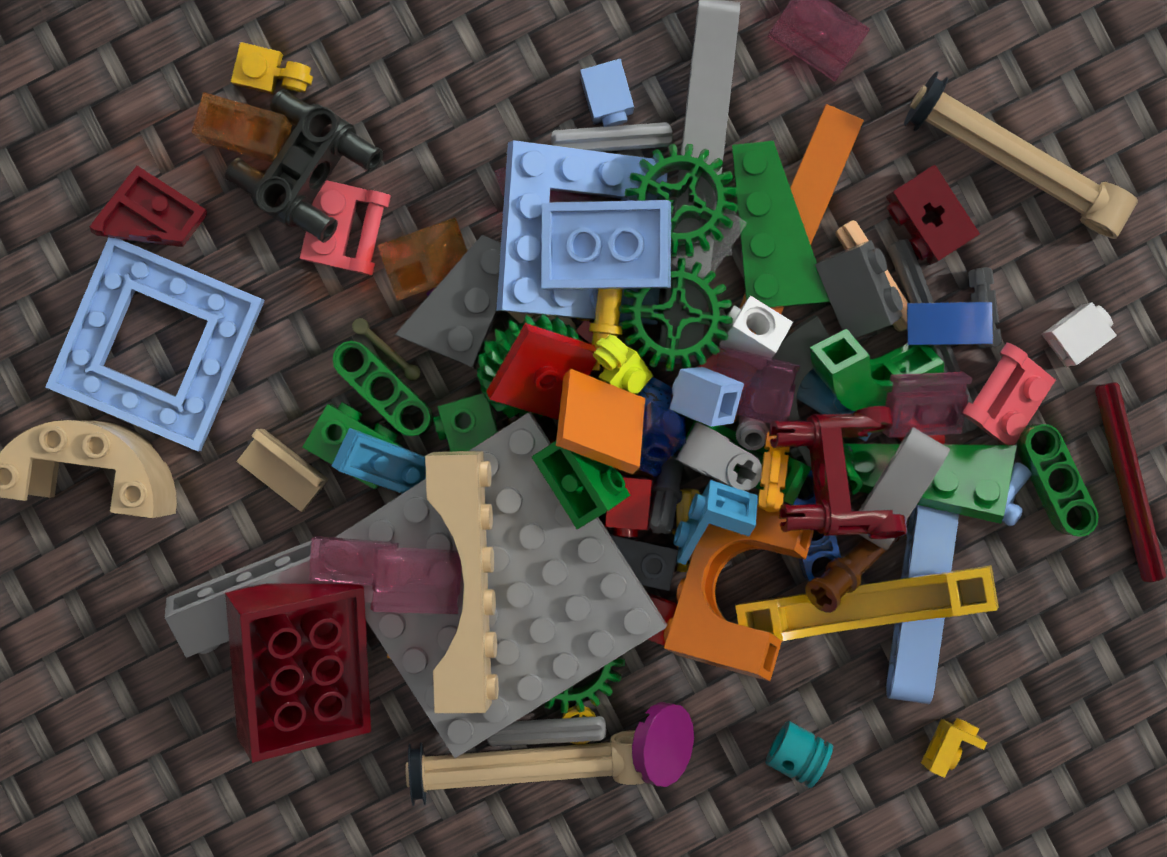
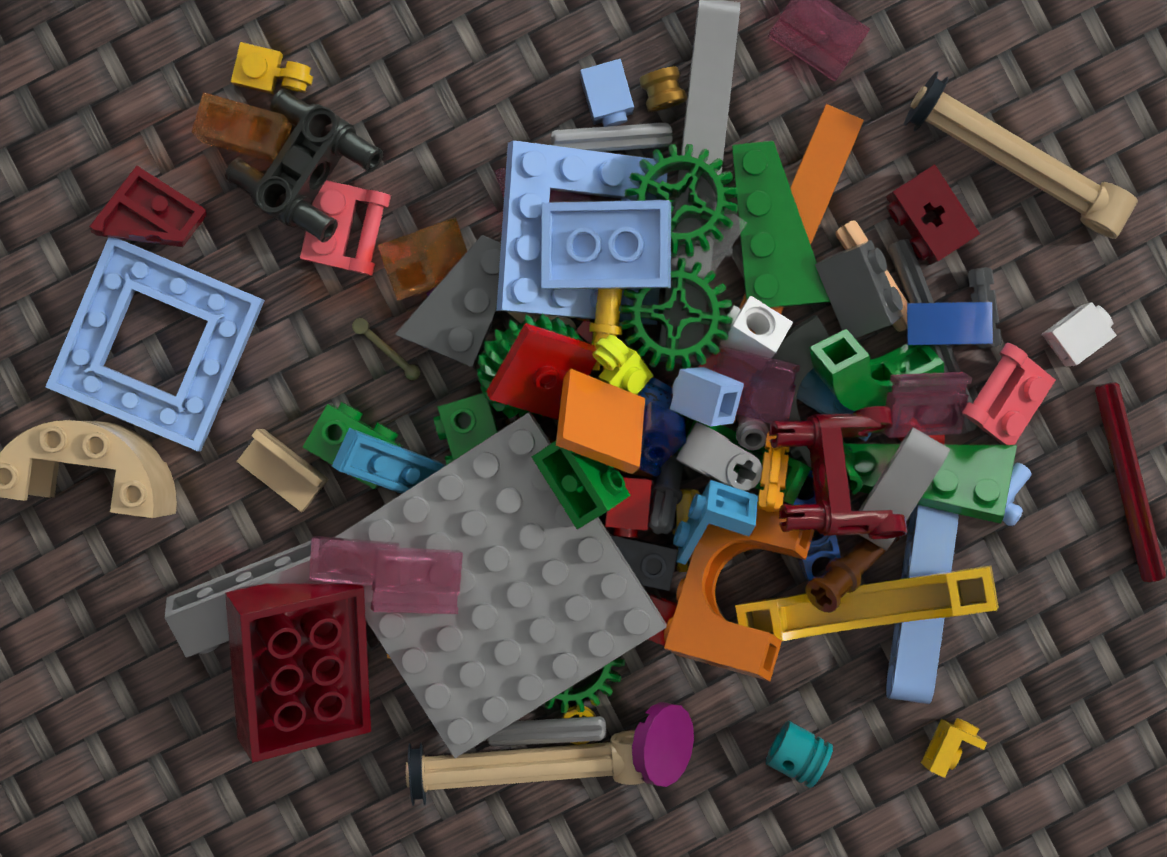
green beam [333,341,433,436] -> none
tan arch [425,451,499,713] -> none
green beam [1015,424,1099,537] -> none
none -> pearl gold wheel [639,66,687,112]

